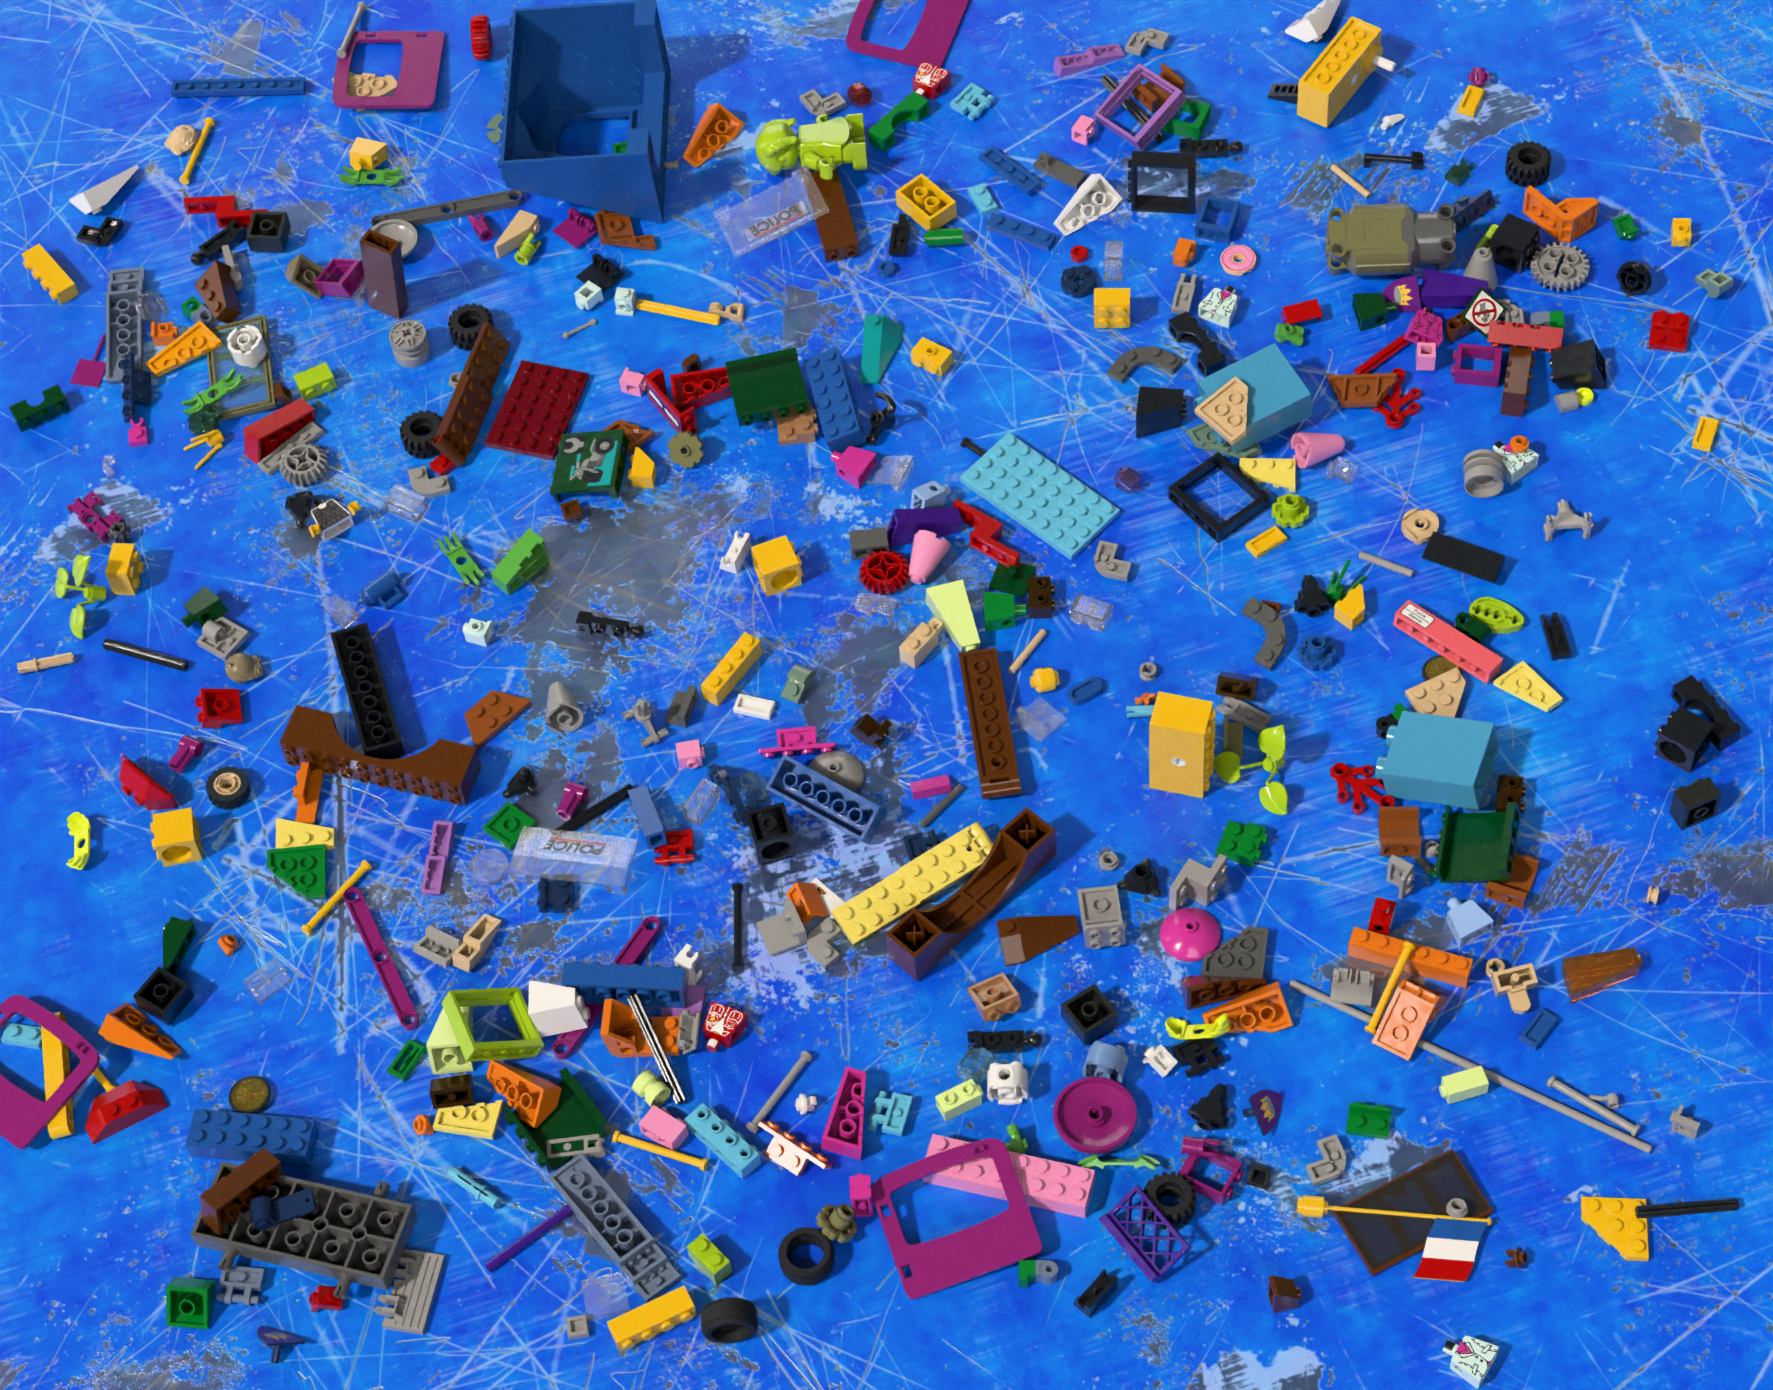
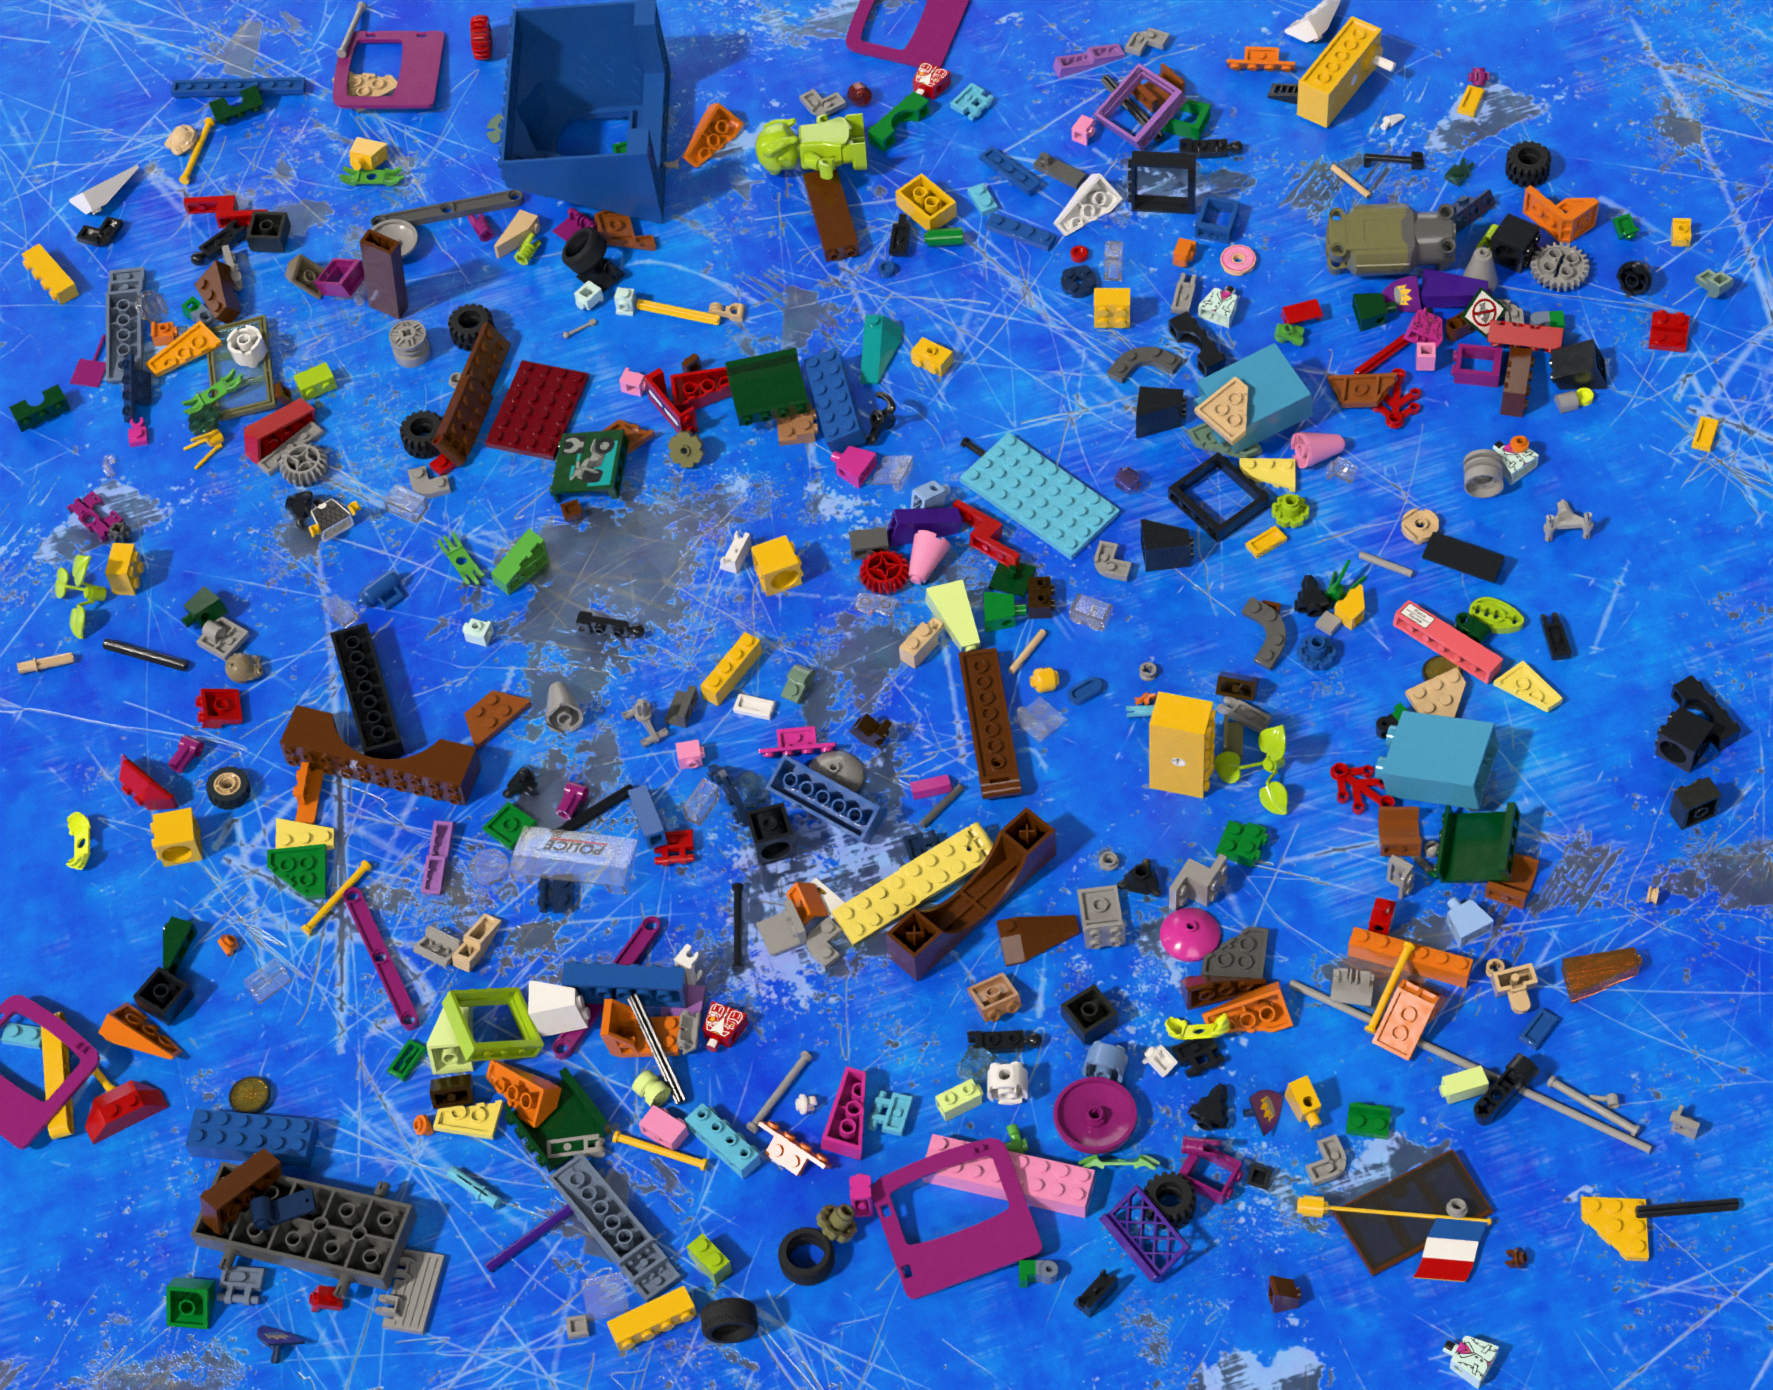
yellow slope [628,447,656,488] -> none
clear slope [713,165,830,259] -> none
dark brown brick [1495,774,1526,814] -> none
none -> dark green arch [208,85,264,125]
none -> black tyre [562,227,607,274]
none -> black slope [1141,519,1194,572]
none -> orange bracket [1227,46,1296,72]
none -> yellow torso [1284,1075,1322,1129]
none -> light grey tile [1315,610,1342,636]
none -> black beam [1474,1053,1540,1126]

